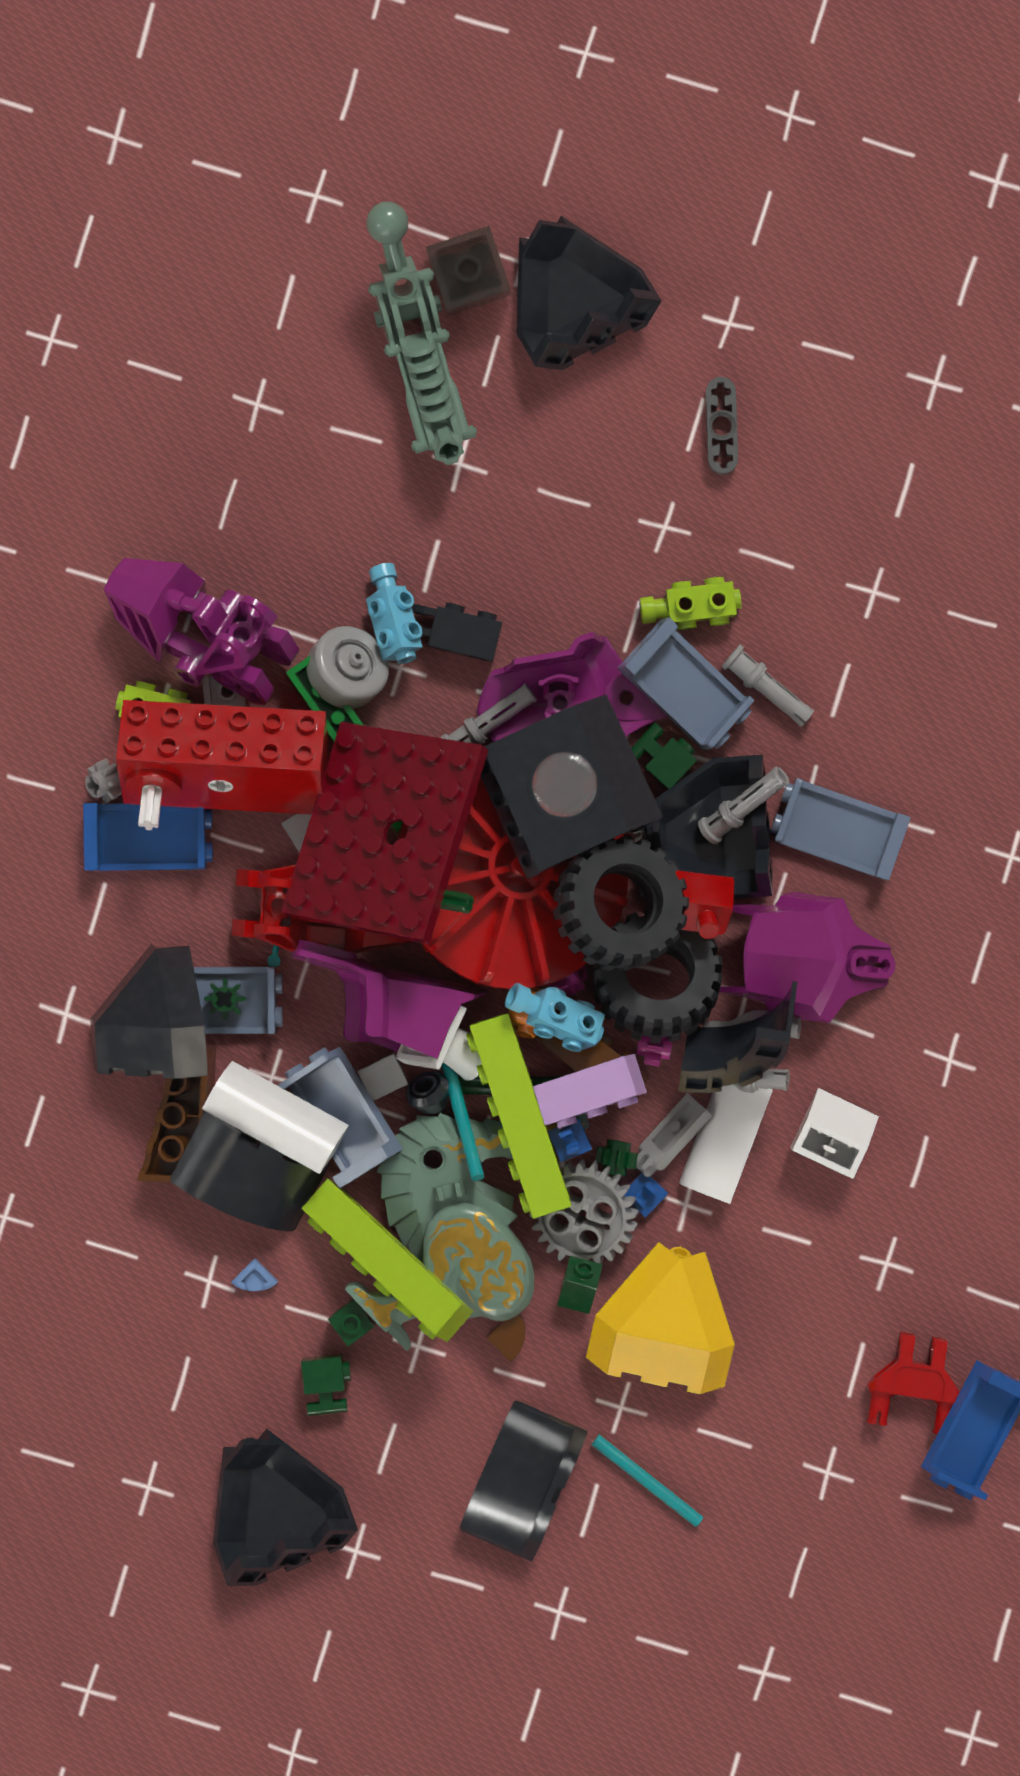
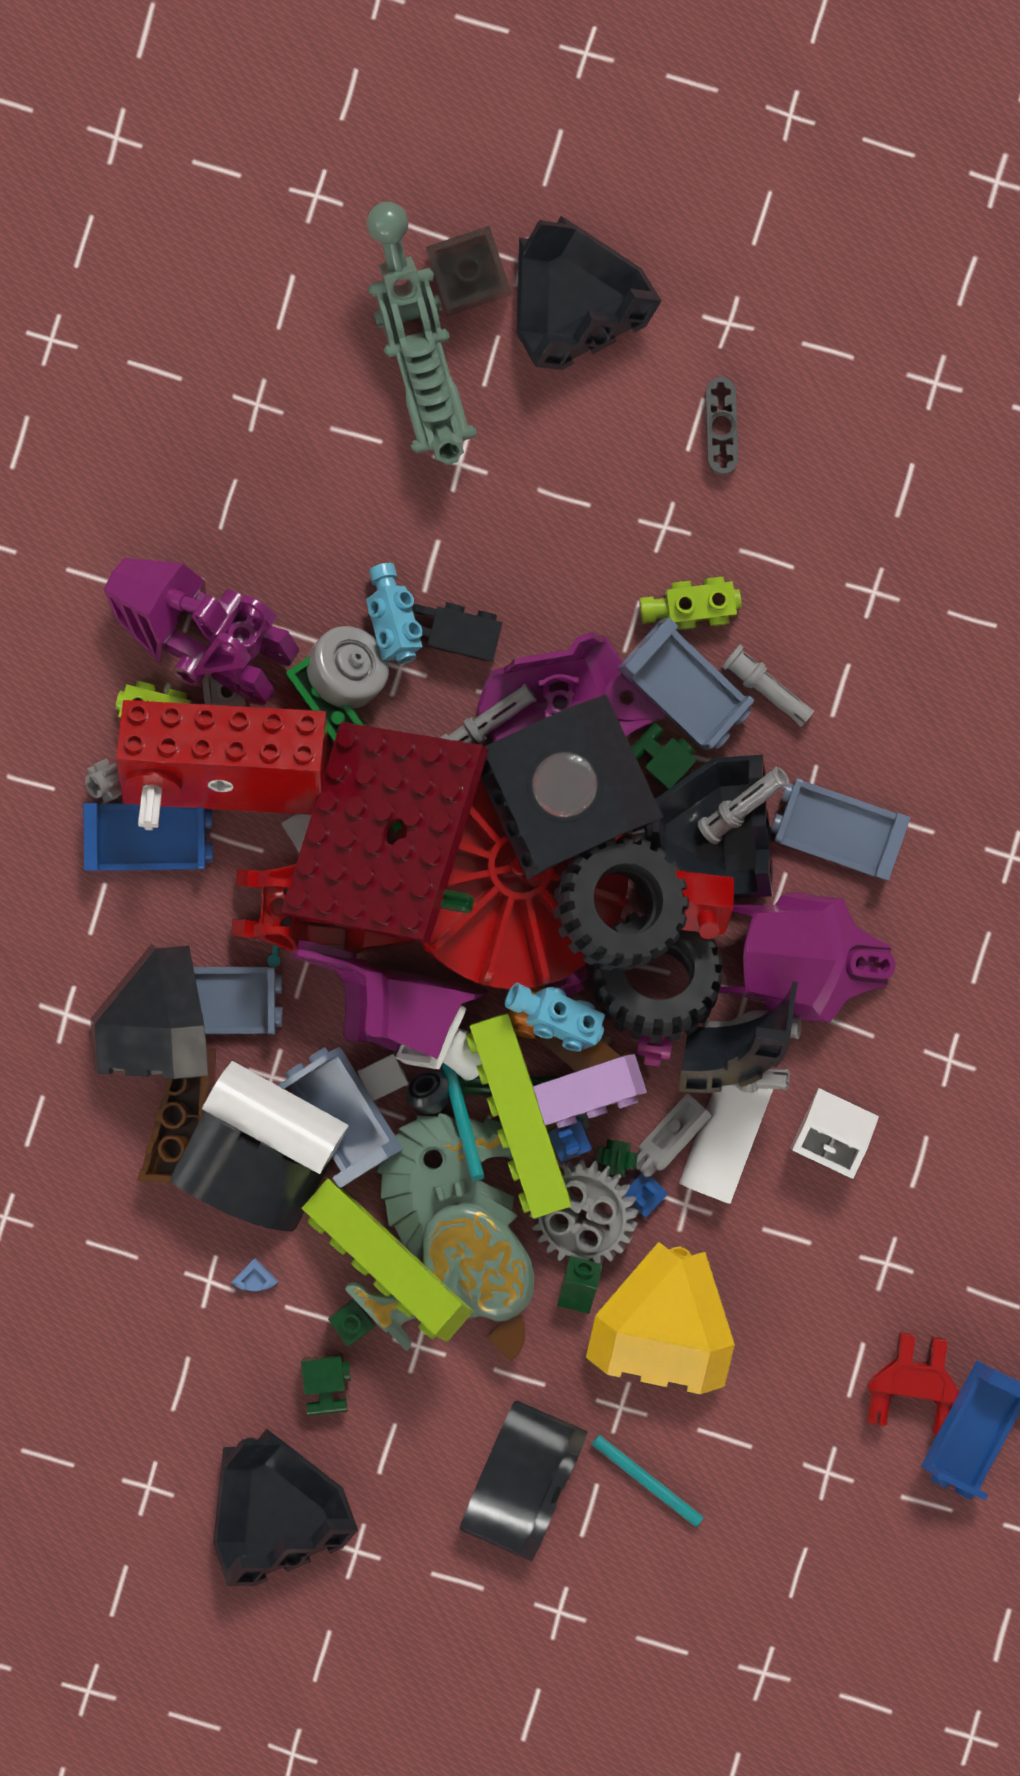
dark green gear [204,978,247,1020] -> none

